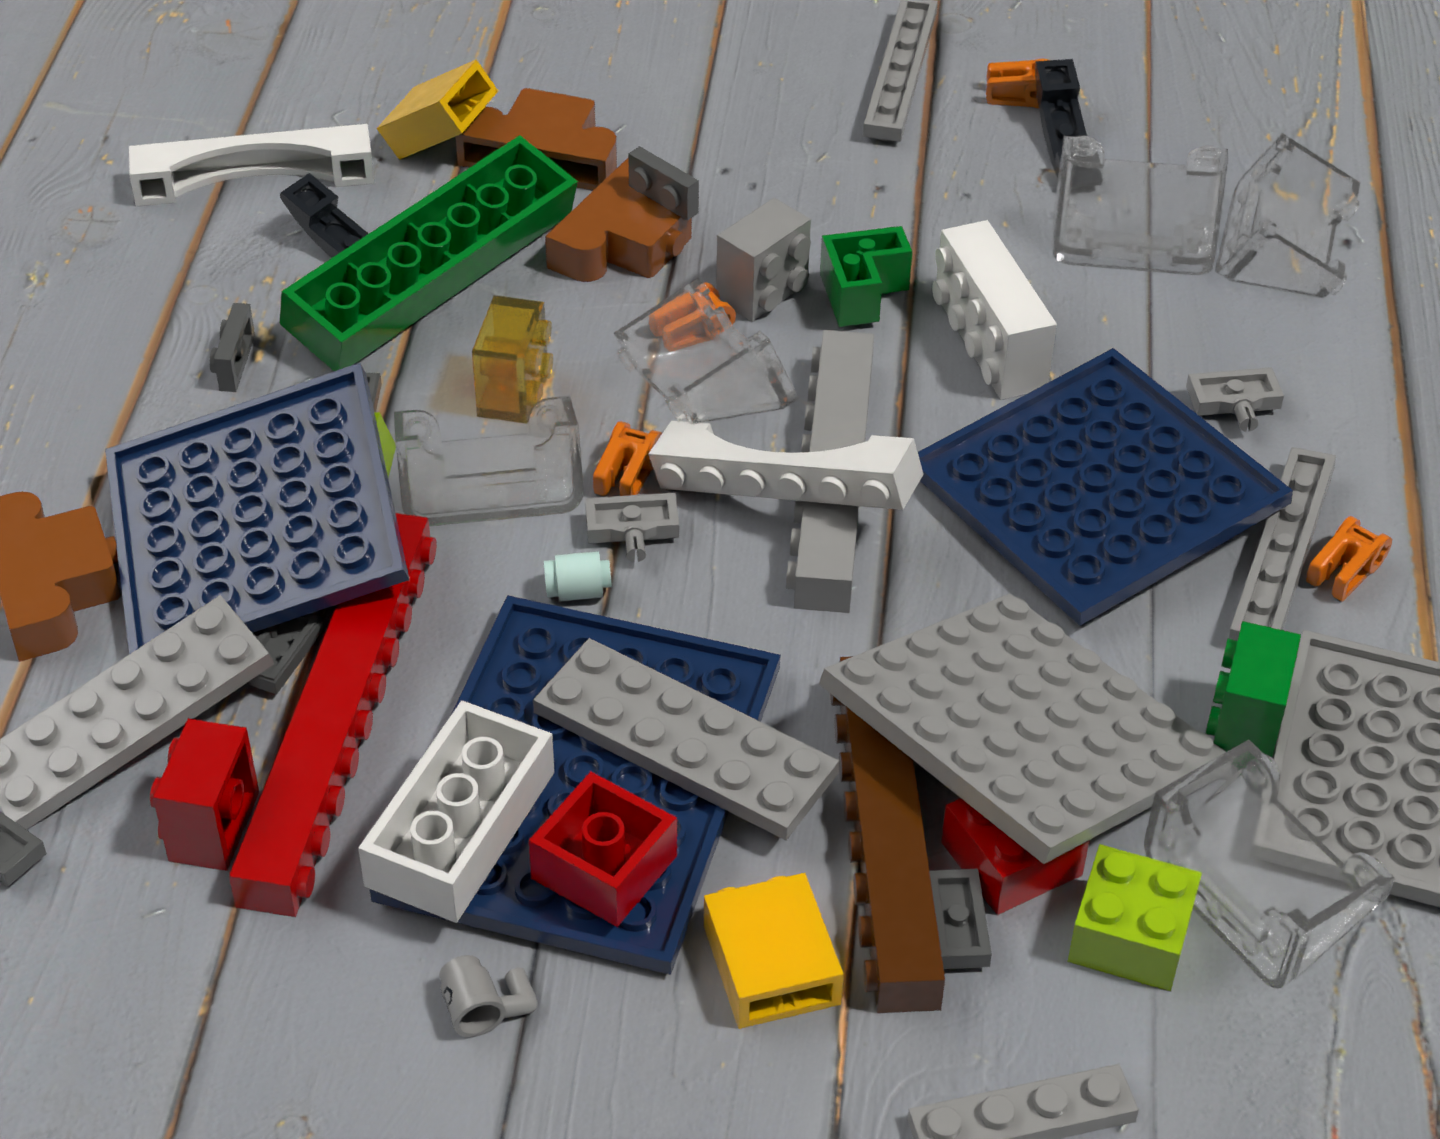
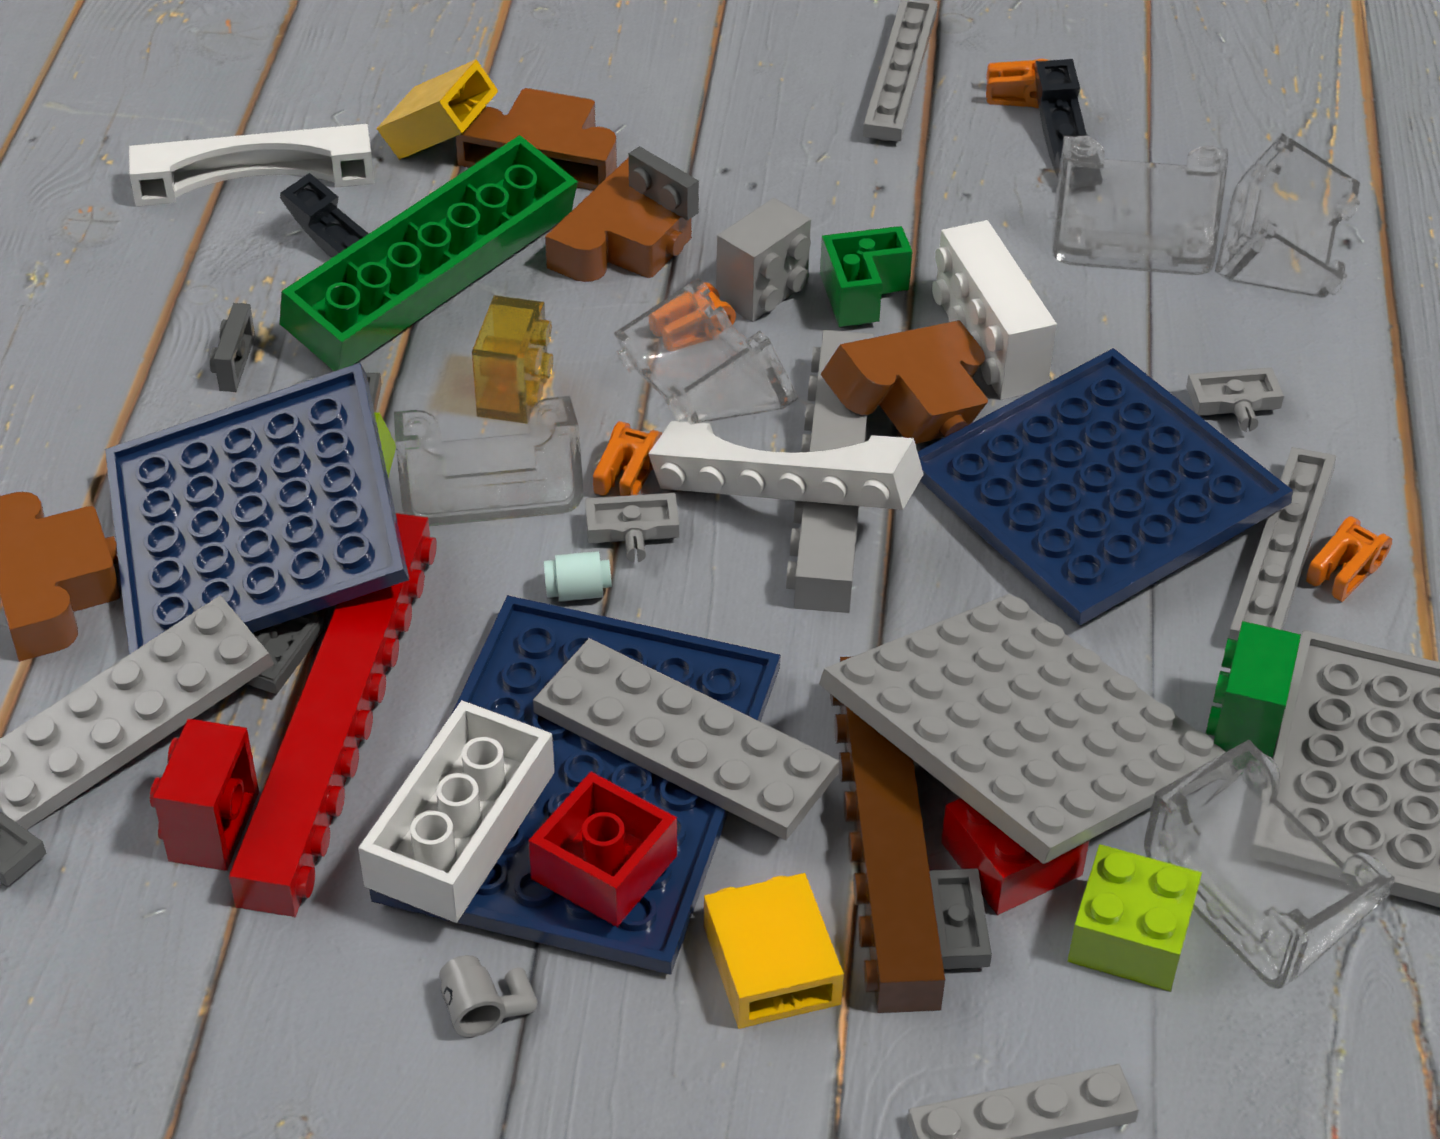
none -> dark orange brick [820,320,988,444]

